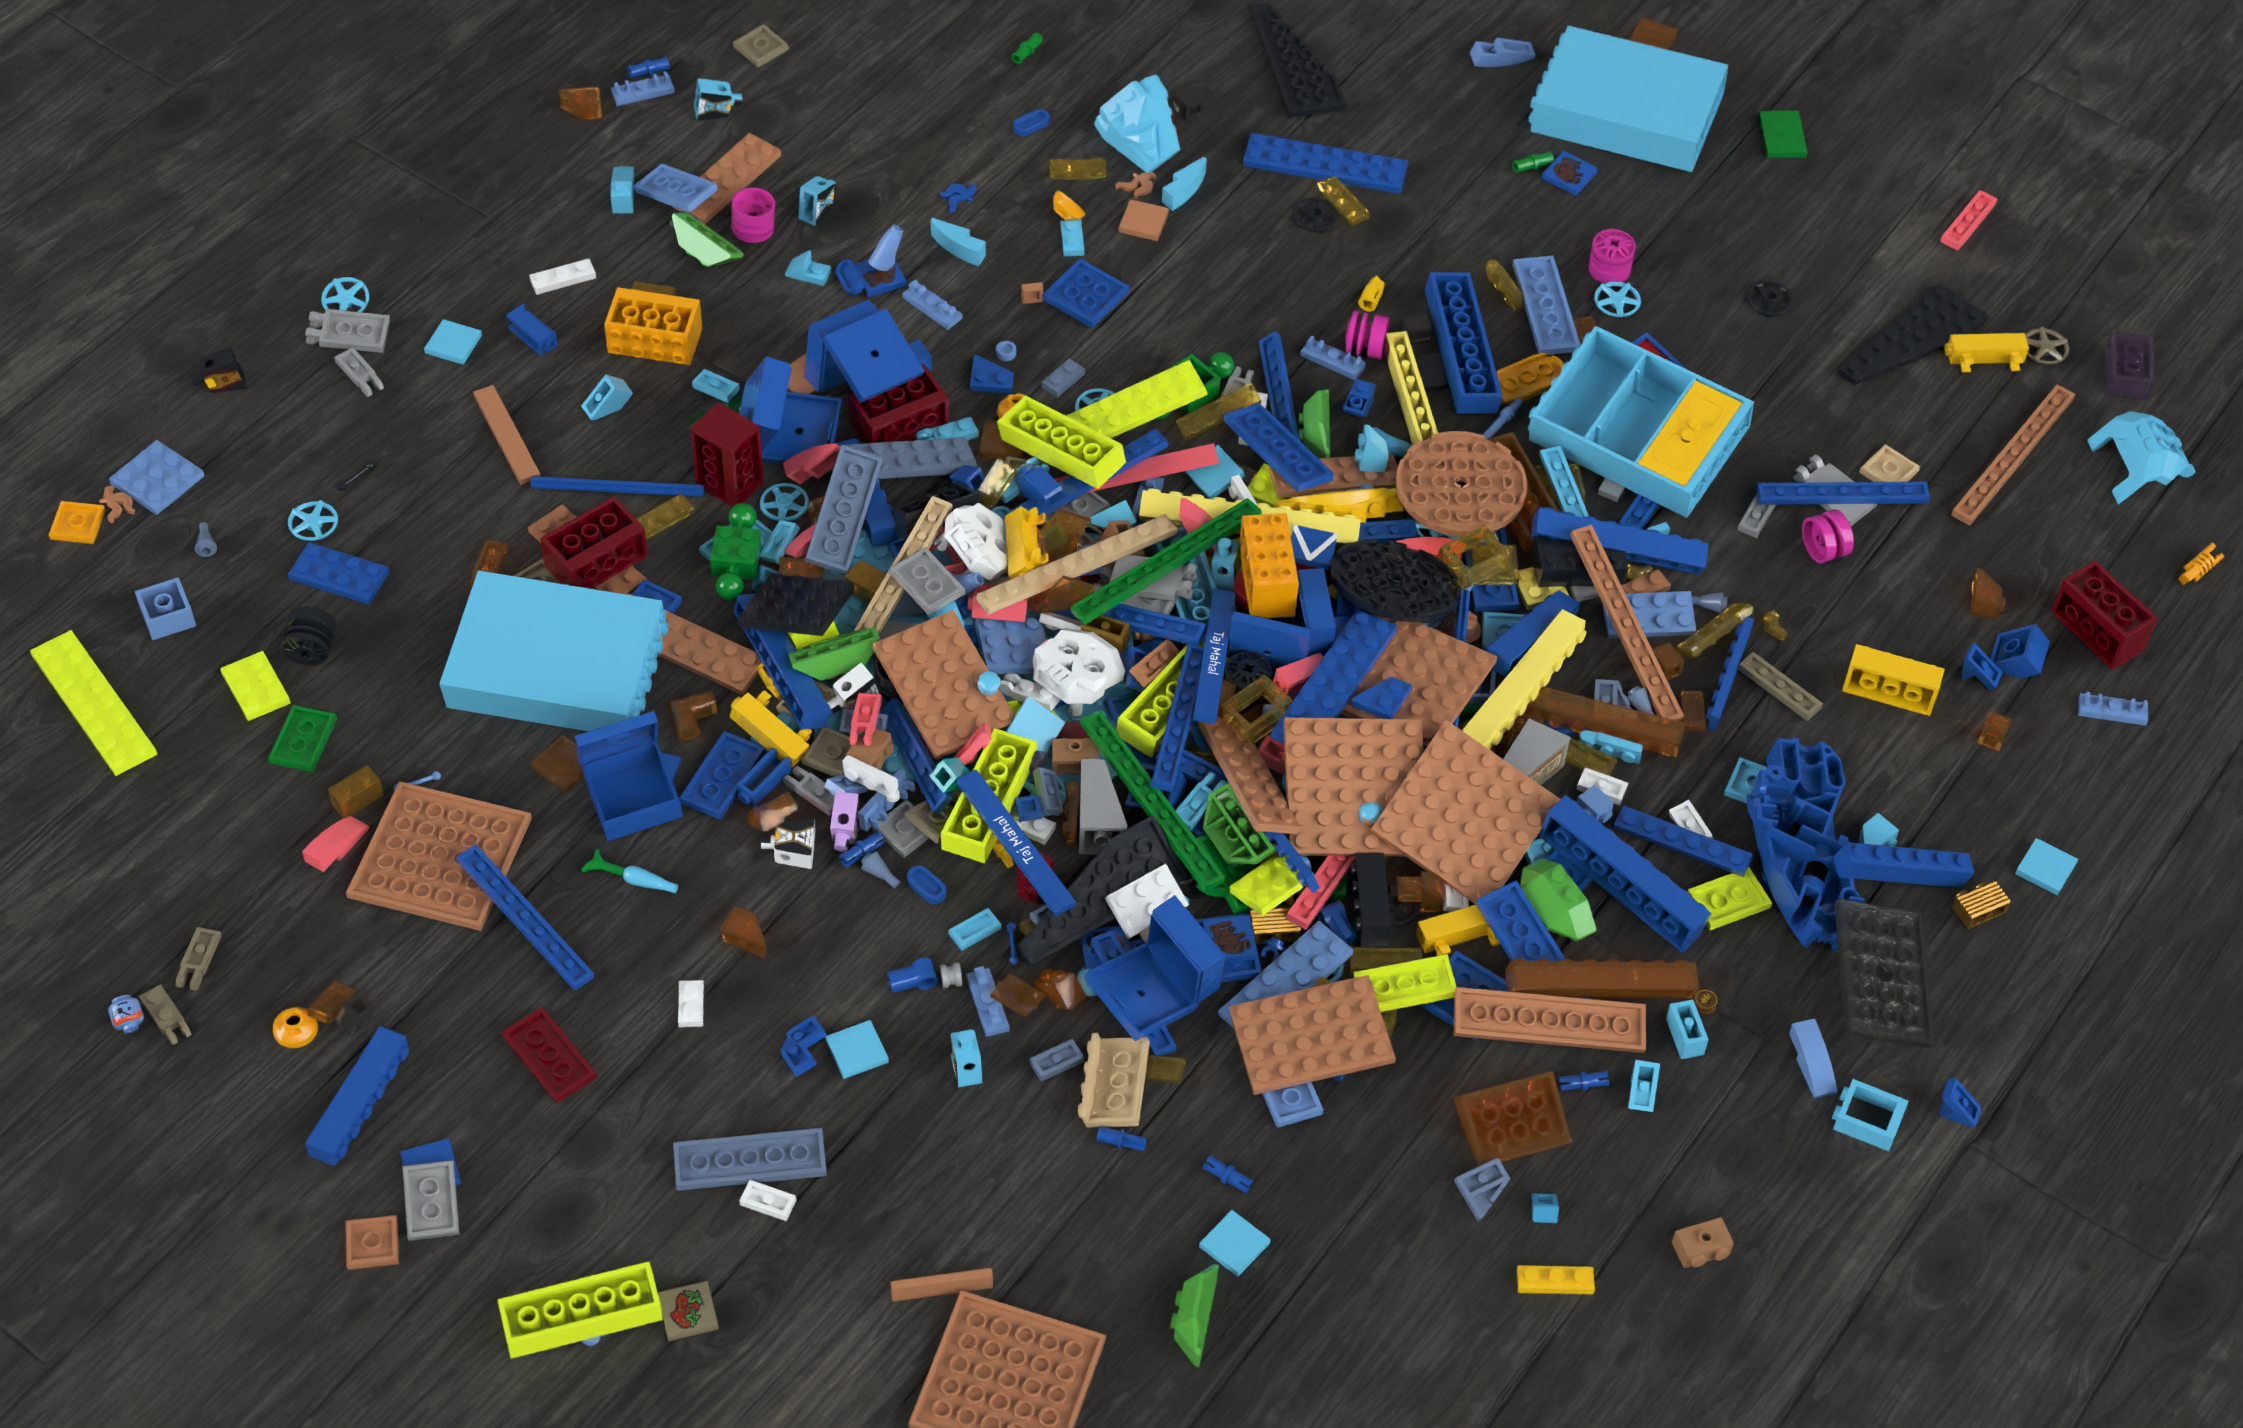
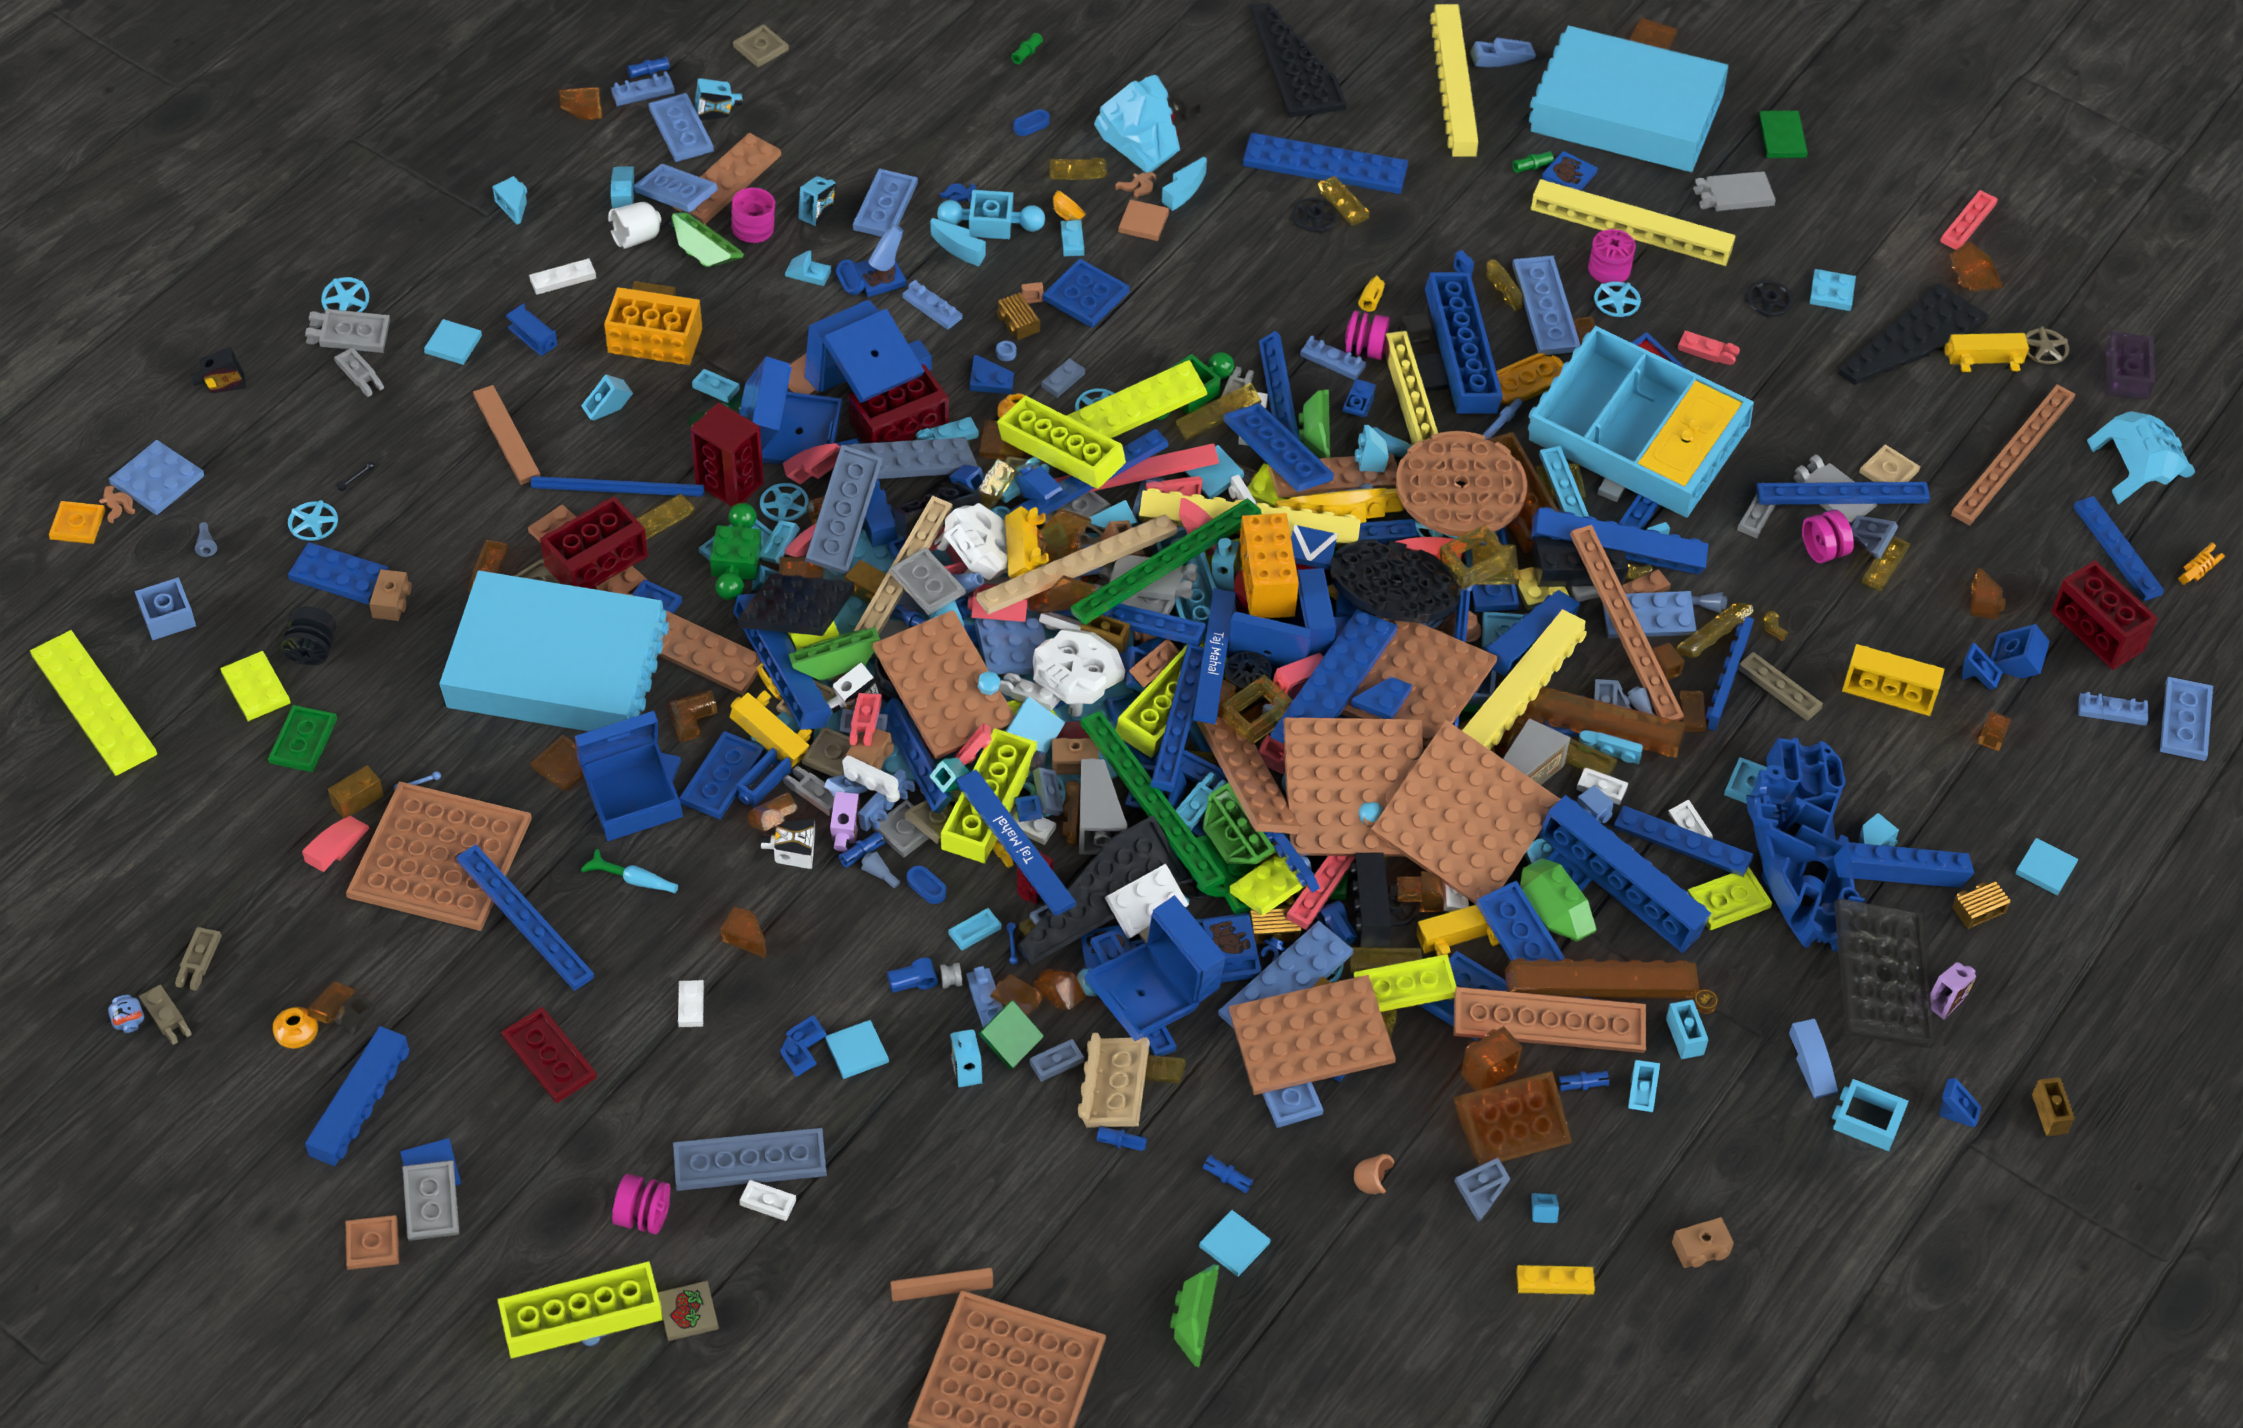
none -> medium nougat brick [369,569,412,621]
none -> medium azure slope [493,176,527,225]
none -> white cylinder [608,202,661,249]
none -> dark pink wheel [612,1173,670,1235]
none -> medium blue plate [649,93,714,162]
none -> medium blue plate [853,169,918,237]
none -> blue pin [893,604,928,628]
none -> medium azure brick [937,190,1045,239]
none -> tile [978,1000,1044,1069]
none -> pearl gold brick [997,292,1040,340]
none -> coral hinge [1146,476,1203,497]
none -> nougat hair [1354,1154,1394,1194]
none -> light yellow brick [1431,4,1478,157]
none -> blue plate [1453,250,1474,277]
none -> clear orange brick [1461,1026,1522,1095]
none -> light yellow brick [1531,179,1736,266]
none -> coral hinge [1678,331,1740,365]
none -> light grey tile [1693,171,1776,211]
none -> medium azure plate [1809,269,1856,311]
none -> sand blue wing [1851,515,1898,559]
none -> clear yellow plate [1862,536,1910,592]
none -> lavender torso [1925,962,1976,1019]
none -> clear orange slope [1950,241,2004,293]
none -> pearl gold brick [2032,1077,2075,1136]
none -> blue plate [2073,496,2164,601]
none -> medium blue plate [2160,677,2213,761]

